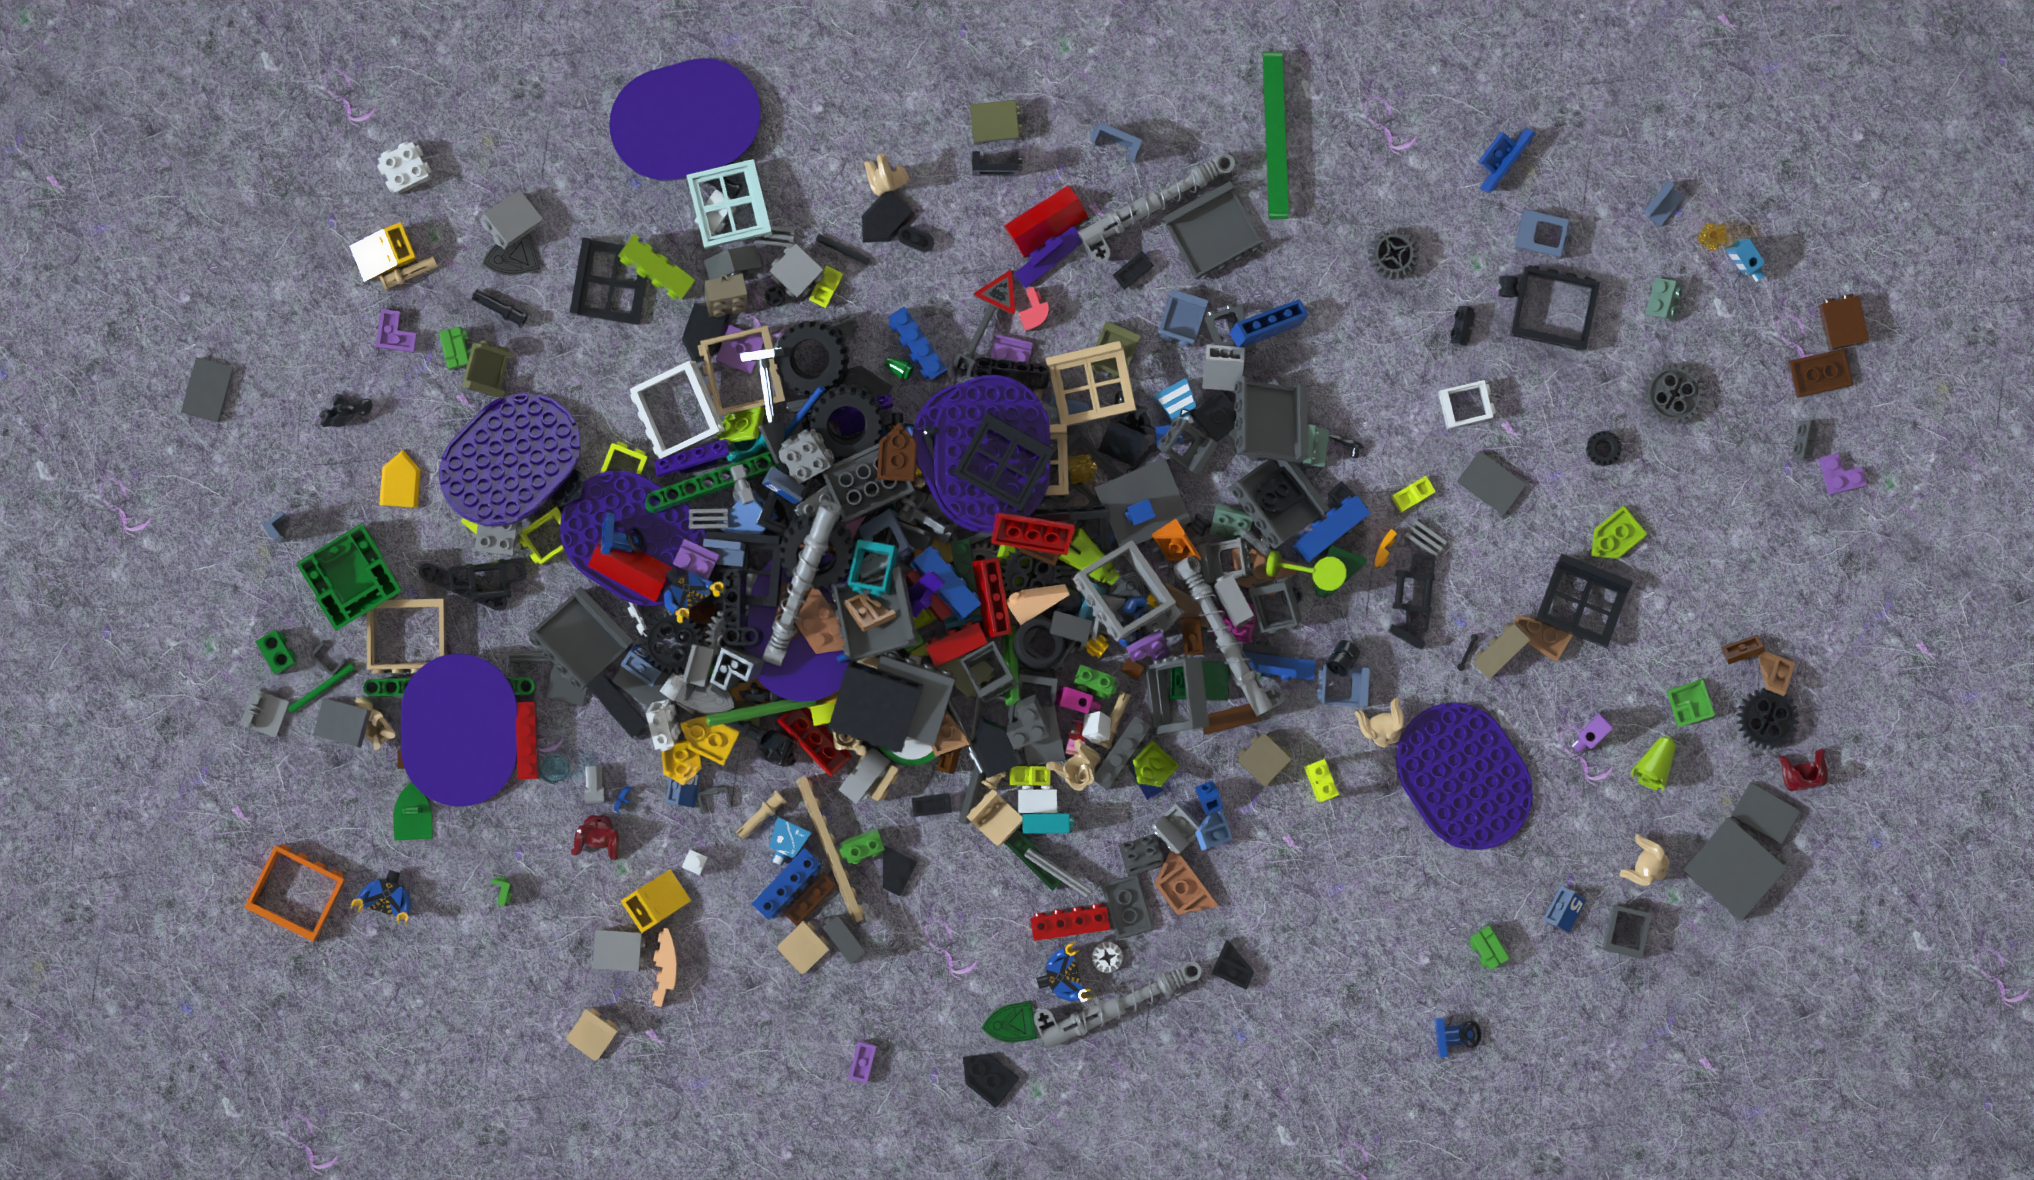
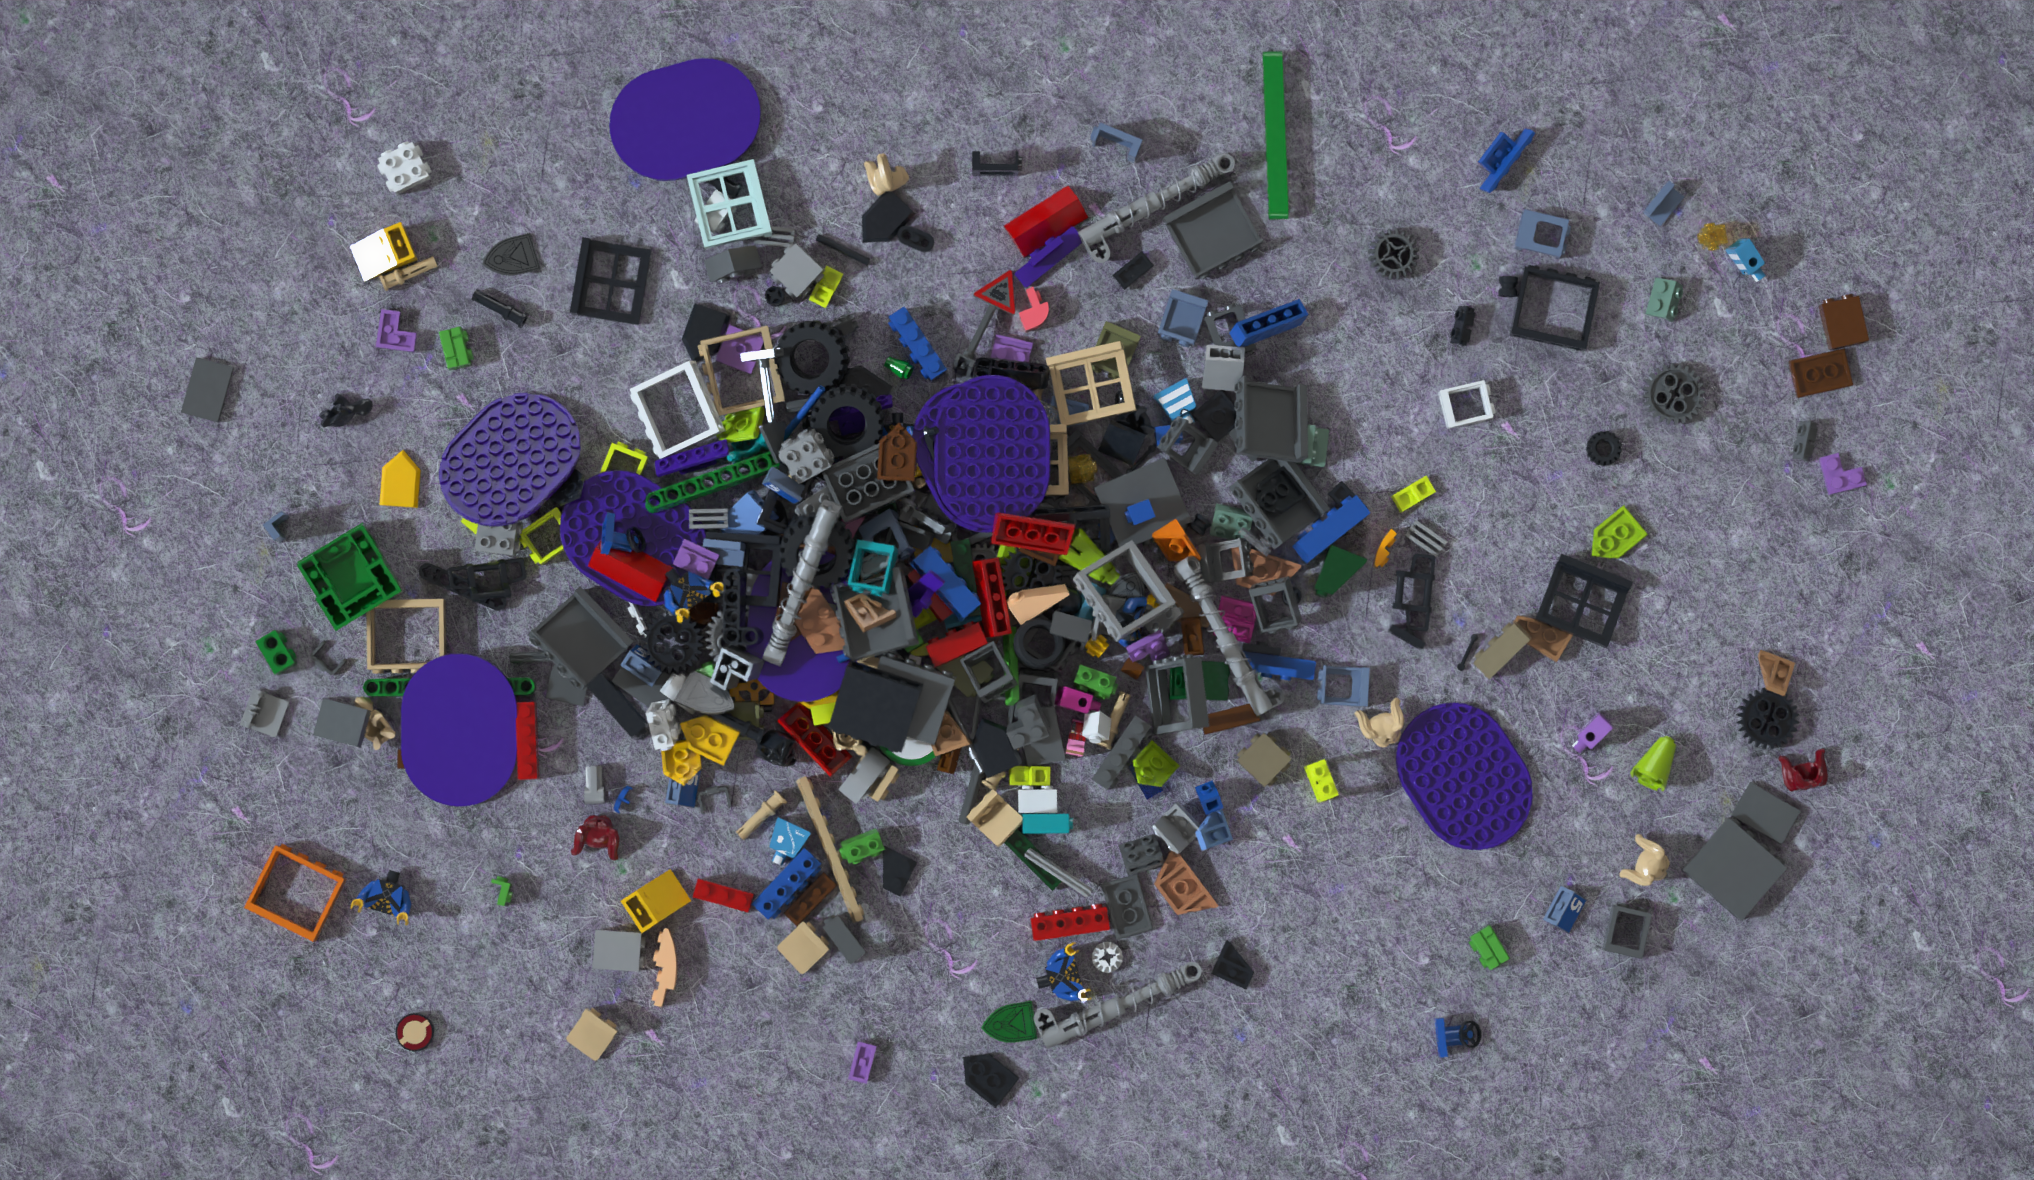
green bar [288,663,355,714] -> none
green shield [393,782,433,841] -> none
olive panel [462,341,514,398] -> none
light grey brick [481,189,543,250] -> none
clear light blue hair [539,753,570,784] -> none
lime wedge [618,234,695,300] -> none
light grey panel [682,644,716,687] -> none
white brick [682,850,709,875] -> none
dark tan brick [705,274,747,318] -> none
bright green axle [706,699,816,727] -> none
light grey bar [730,464,755,505] -> none
black plate [745,687,779,702] -> none
black plate [912,793,952,817] -> none
black window [953,412,1055,511] -> none
olive panel [970,100,1023,145] -> none
tan hair [1046,739,1100,791] -> none
light grey brick [1213,575,1254,630] -> none
lime piece [1266,550,1347,591] -> none
black wheel [1326,640,1360,677] -> none
black bar [1329,434,1364,458] -> none
dark grey tile [1457,451,1526,516] -> none
bright green plate [1666,678,1715,727] -> none
reddish brown plate [1721,635,1765,664] -> none
none -> tile [395,1013,434,1052]
none -> red brick [693,878,755,913]

